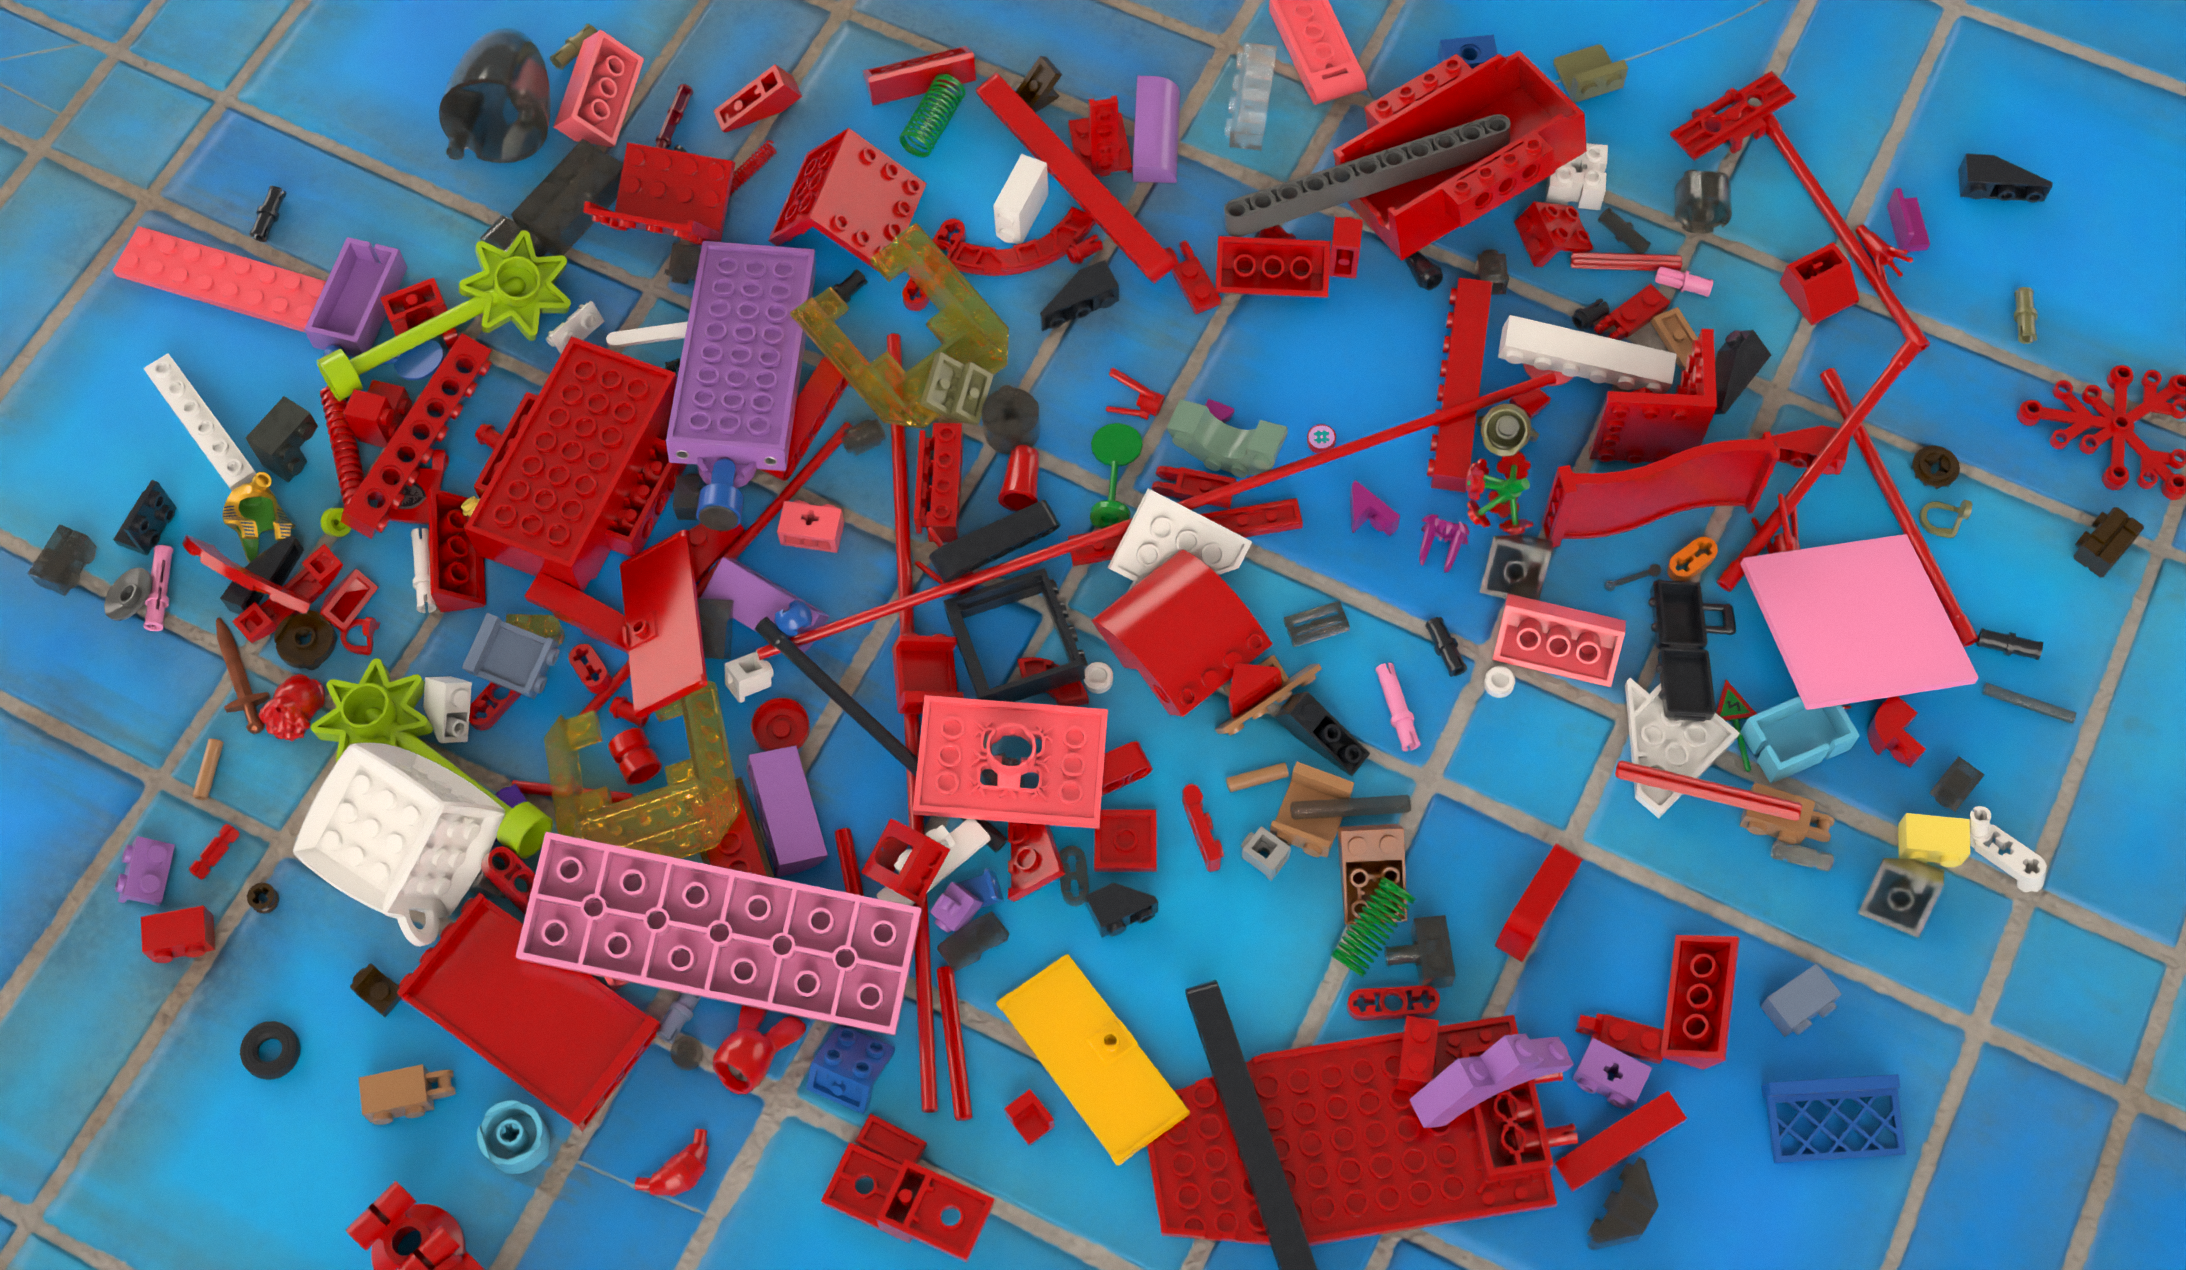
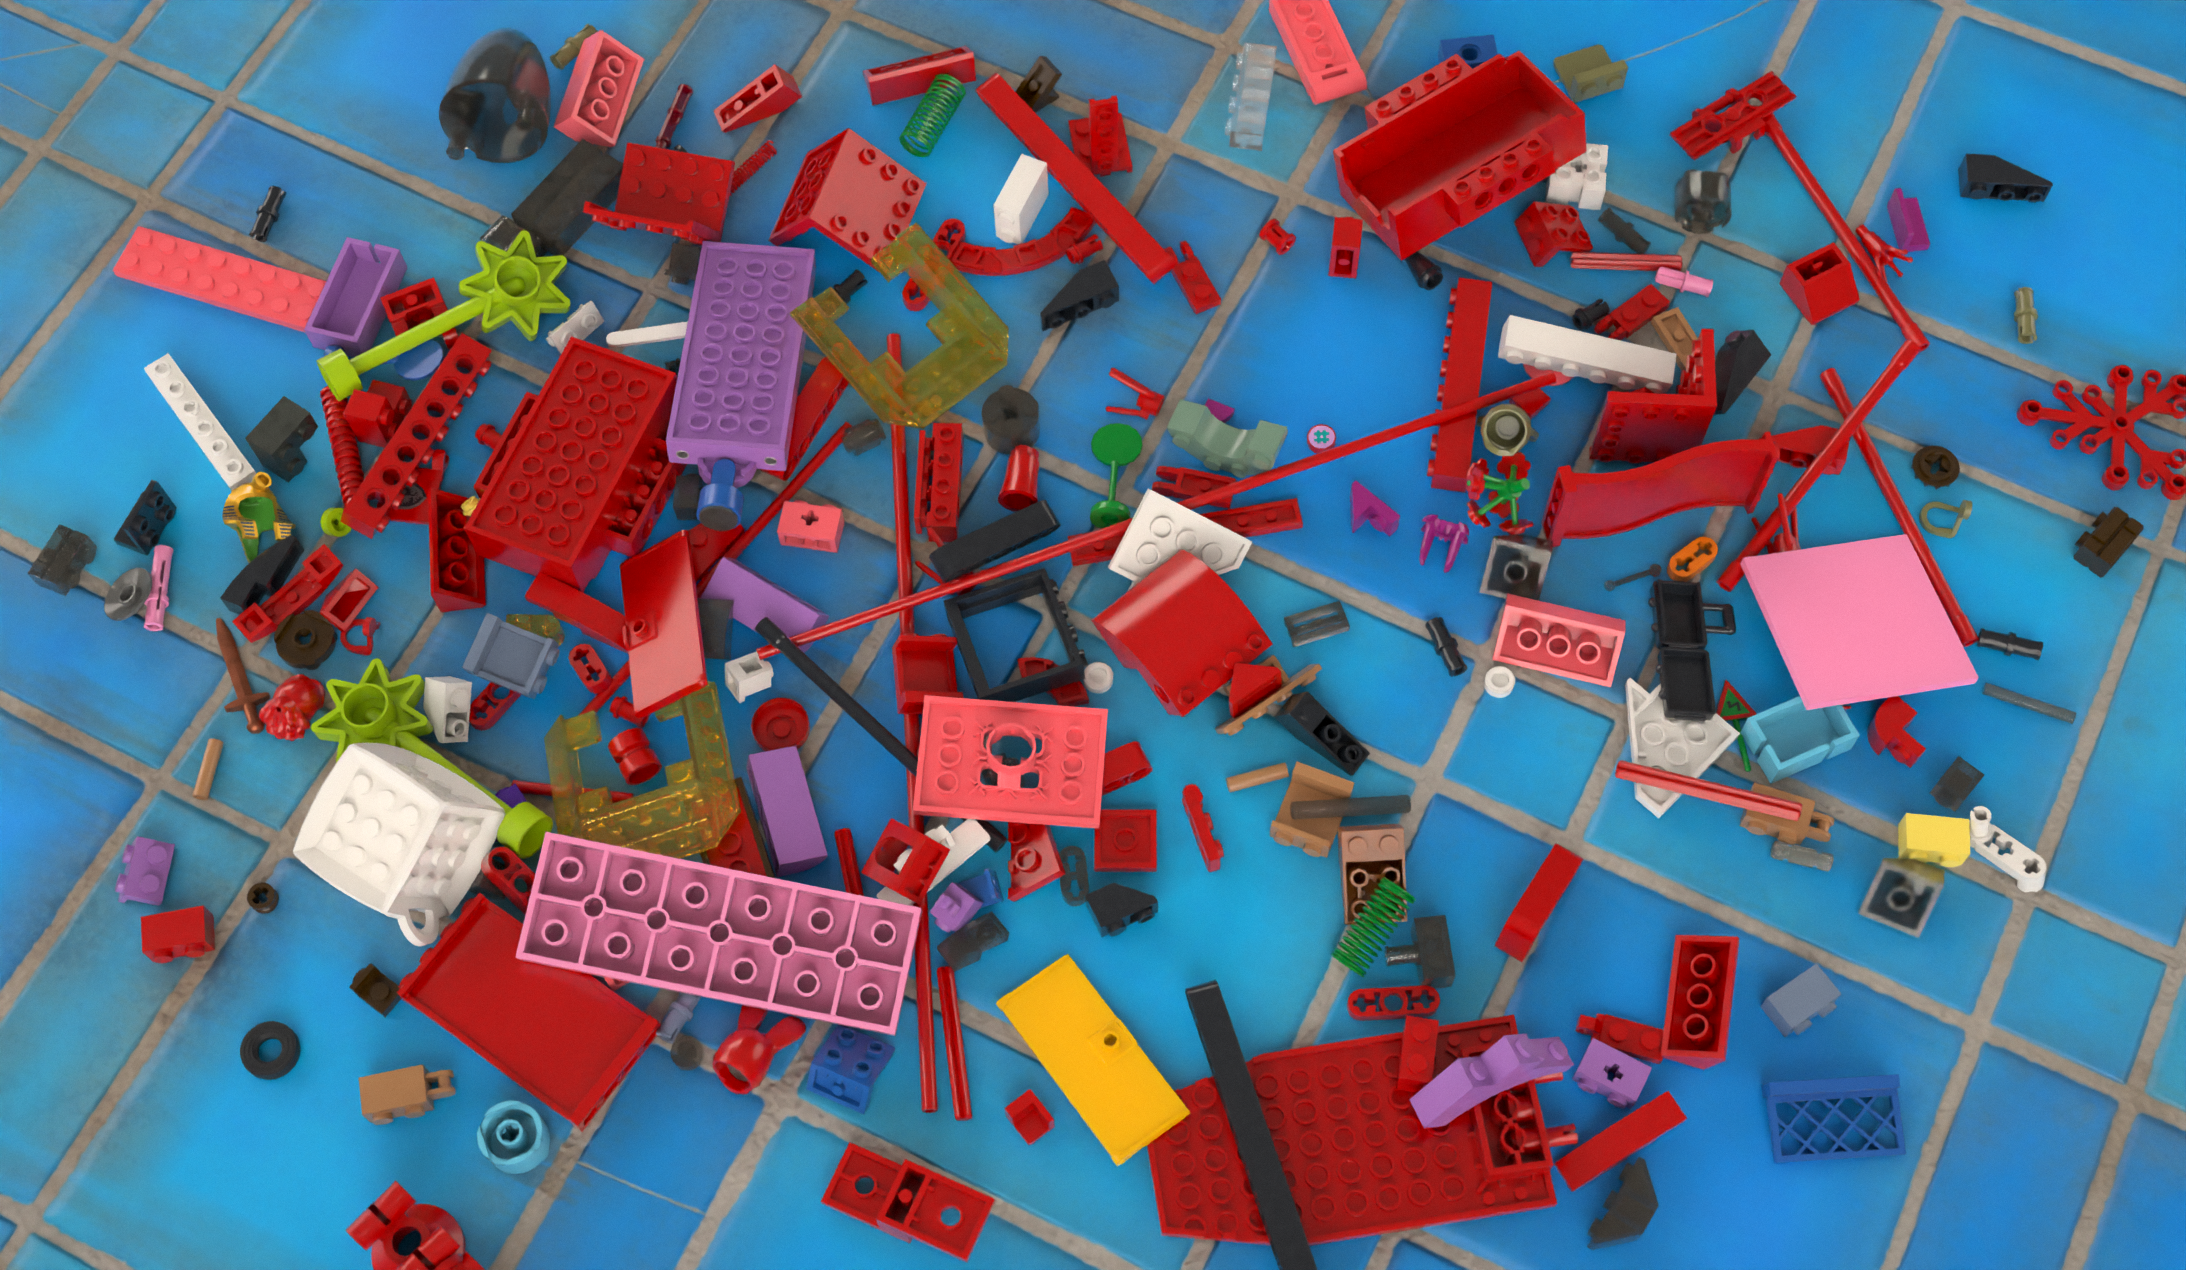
tile [182,534,311,614] -> none
red axle [189,824,240,880] -> none
white pin [411,528,436,613] -> none
red piece [635,1129,709,1197] -> none
blue piece [774,600,813,637] -> none
red tile [855,1113,928,1165] -> none
olive slope [920,352,994,426] -> none
medium lavender brick [1133,76,1180,183] -> none
red slope [1215,236,1331,298] -> none
dark grey beam [1224,114,1511,237] -> none
light grey brick [1241,826,1291,881] -> none
bright pink pin [1375,663,1421,751] -> none
clear smoke brick [1475,249,1509,295] -> none

